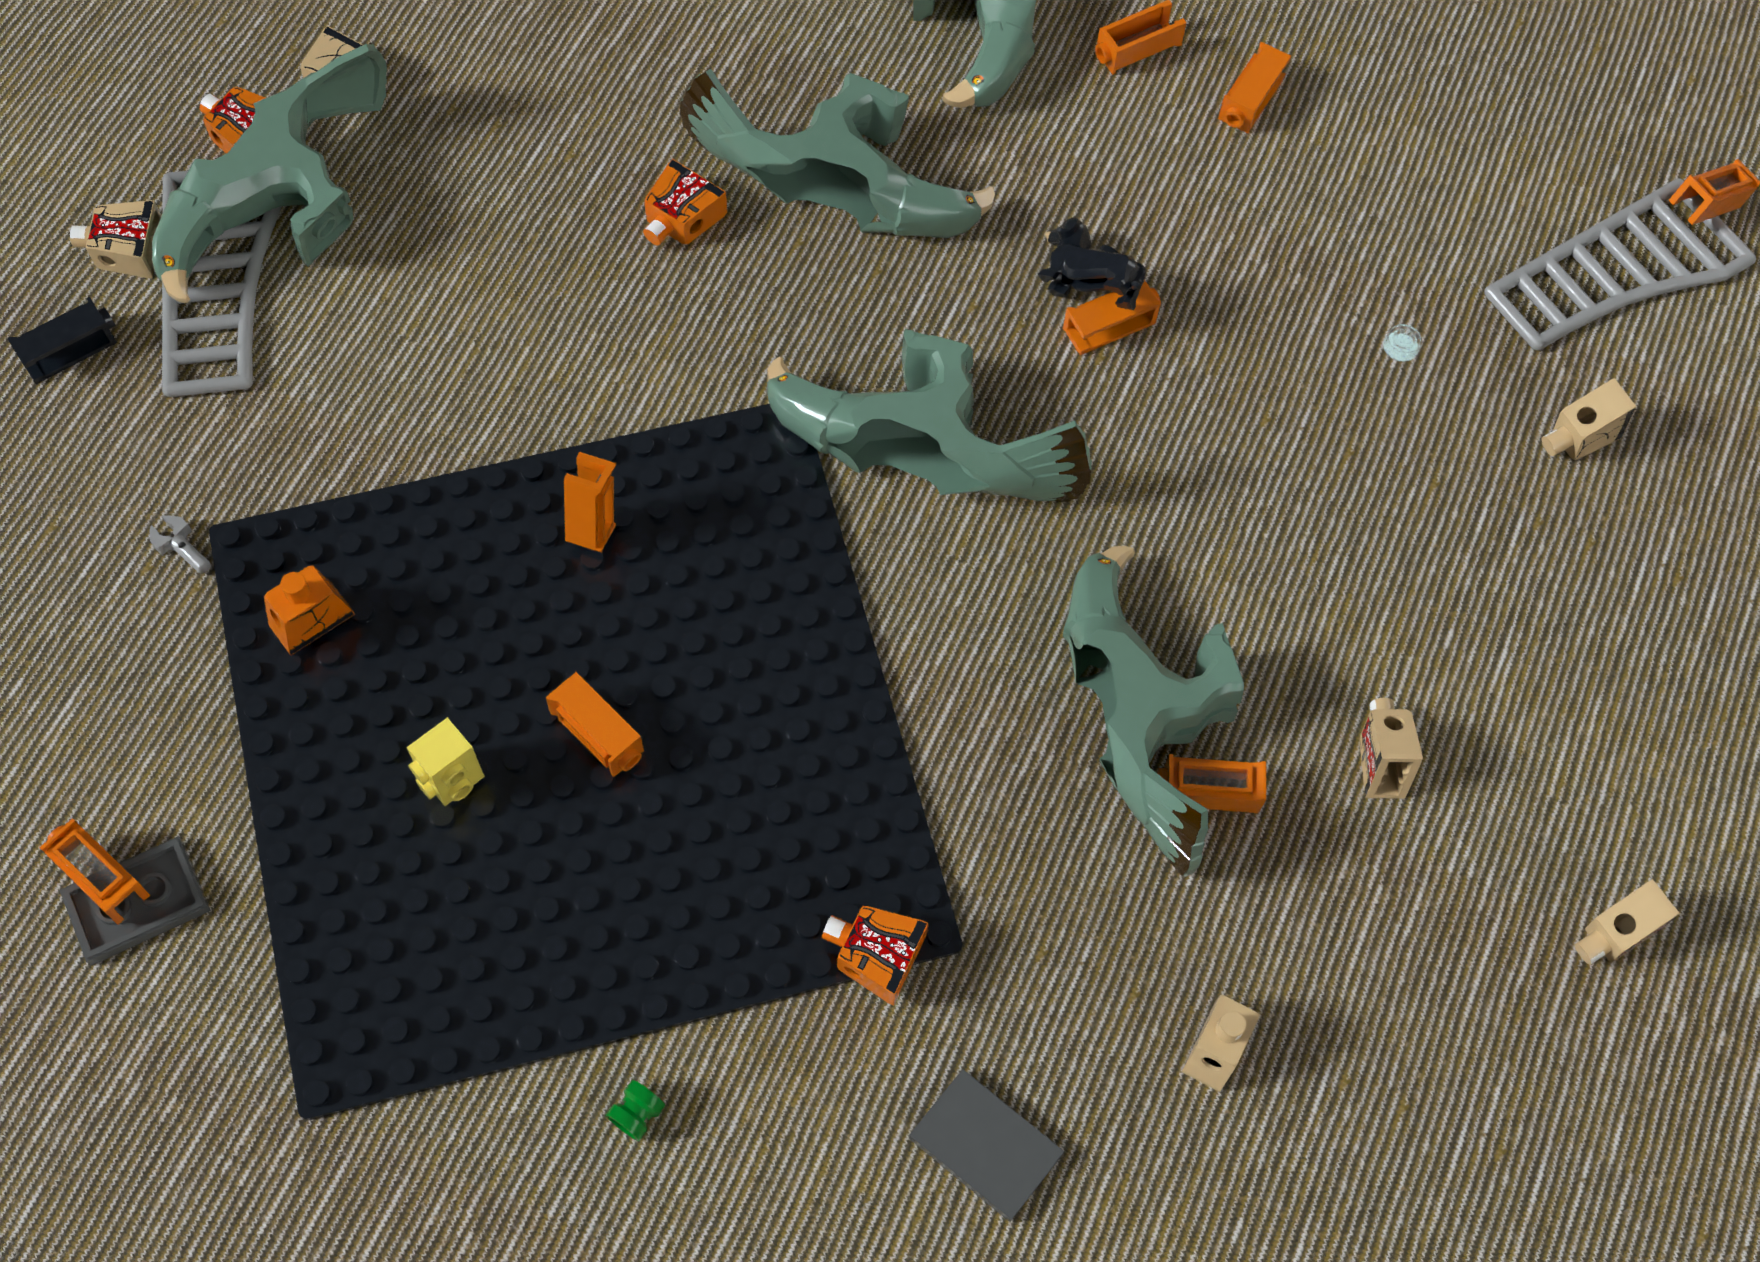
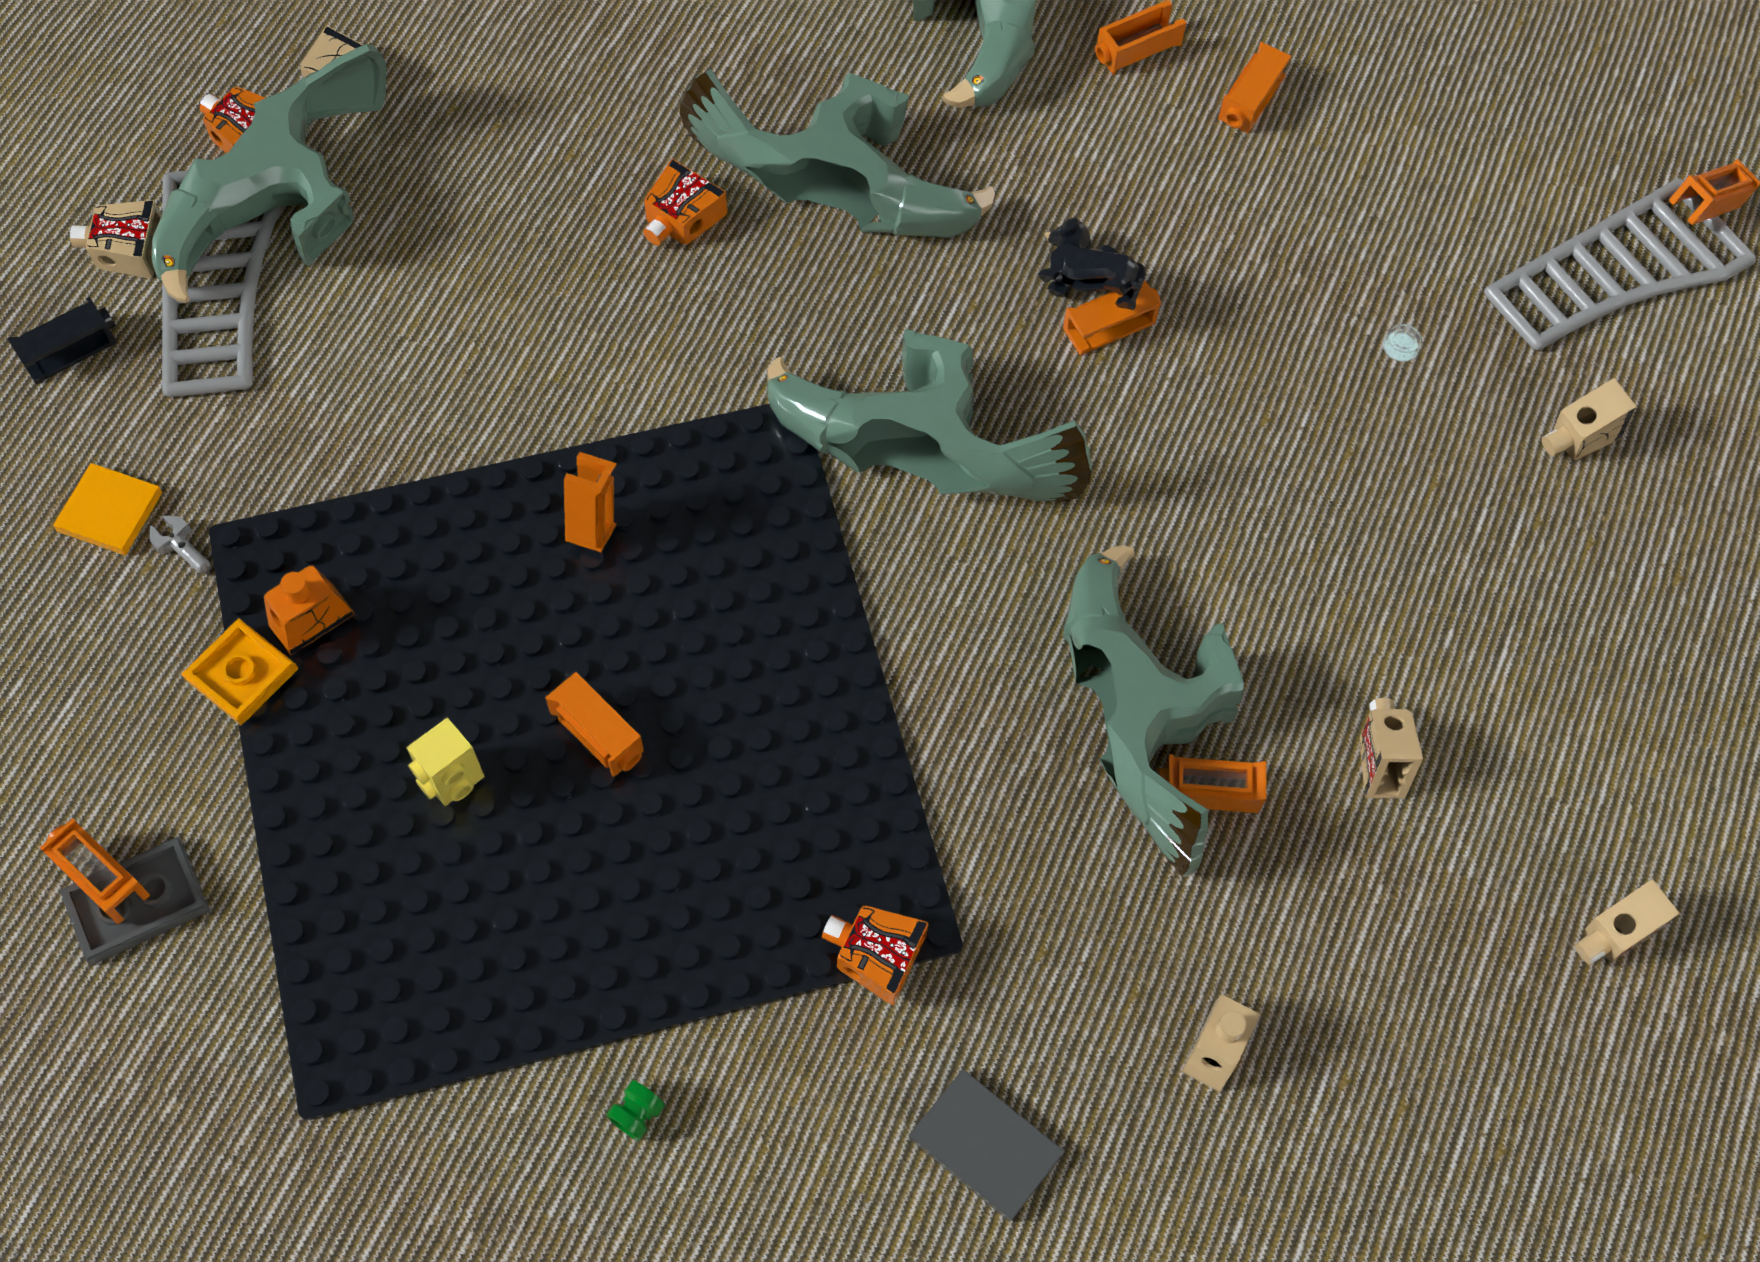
none -> light orange tile [53,463,163,556]
none -> light orange tile [181,618,298,726]

